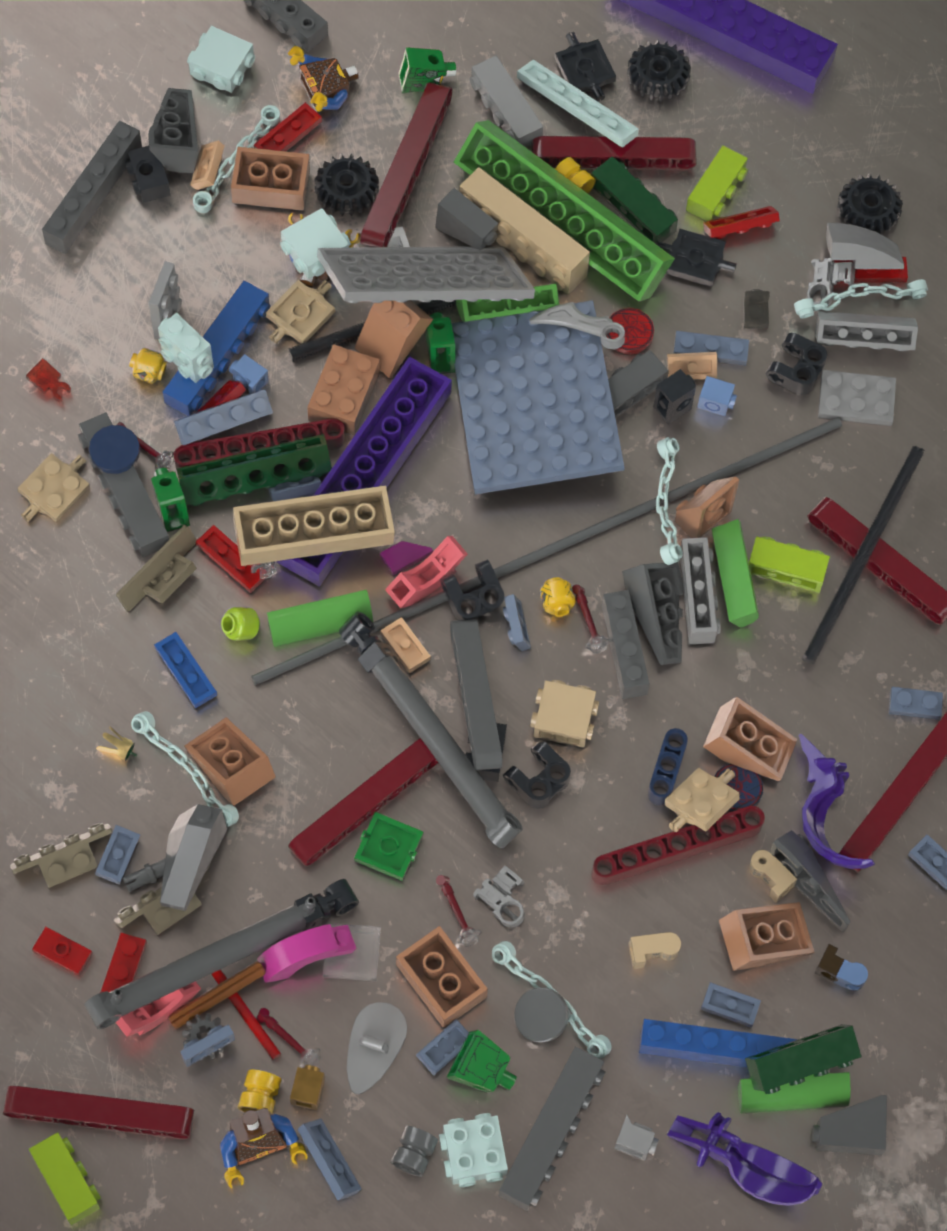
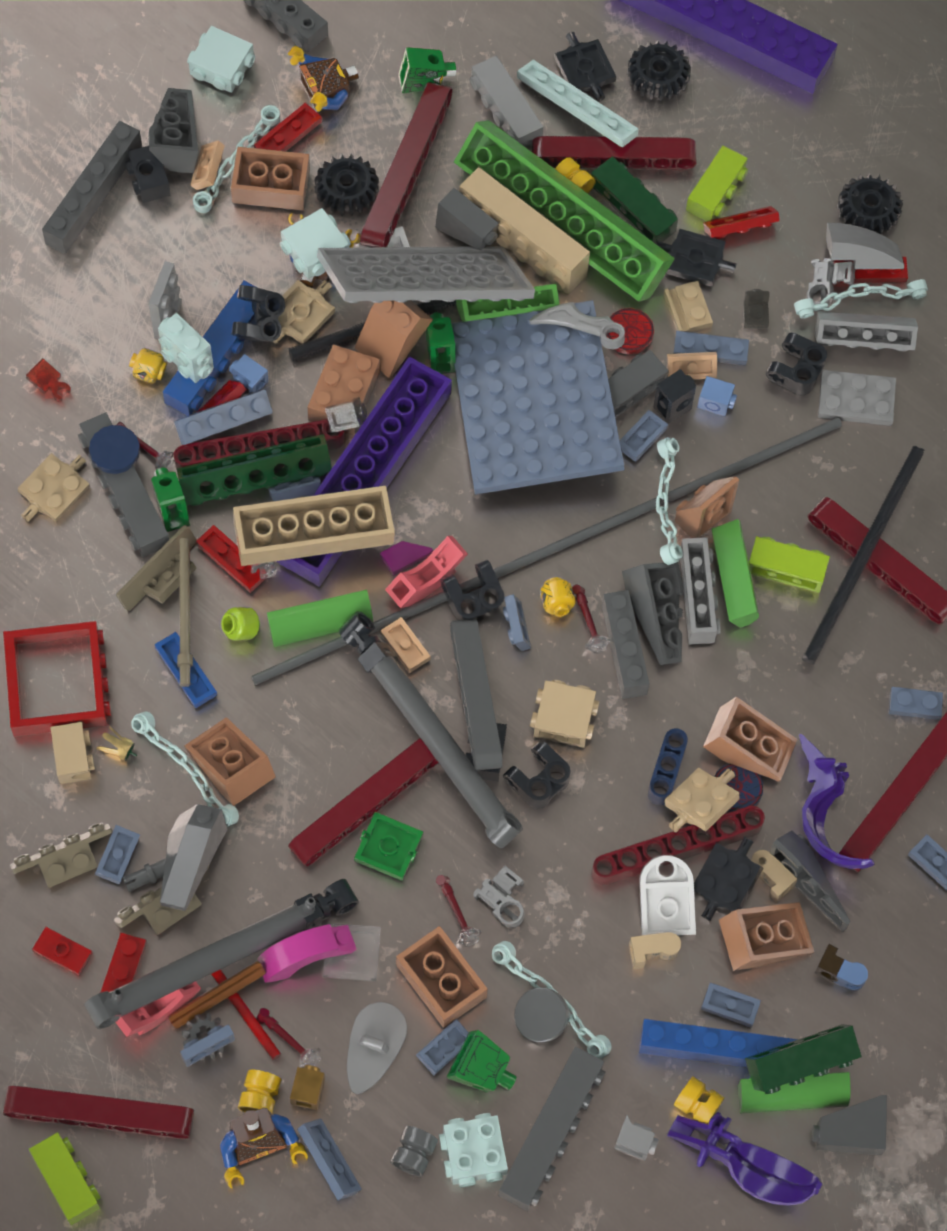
none -> red window [3,621,111,737]
none -> tan brick [50,722,95,784]
none -> dark tan bar [177,538,193,687]
none -> black piece [231,285,285,342]
none -> clear smoke bracket [325,397,367,433]
none -> sand blue plate [620,410,668,462]
none -> white tile [639,855,696,935]
none -> tan plate [664,281,713,332]
none -> yellow wheel [674,1076,725,1124]
none -> black plate [694,837,764,921]

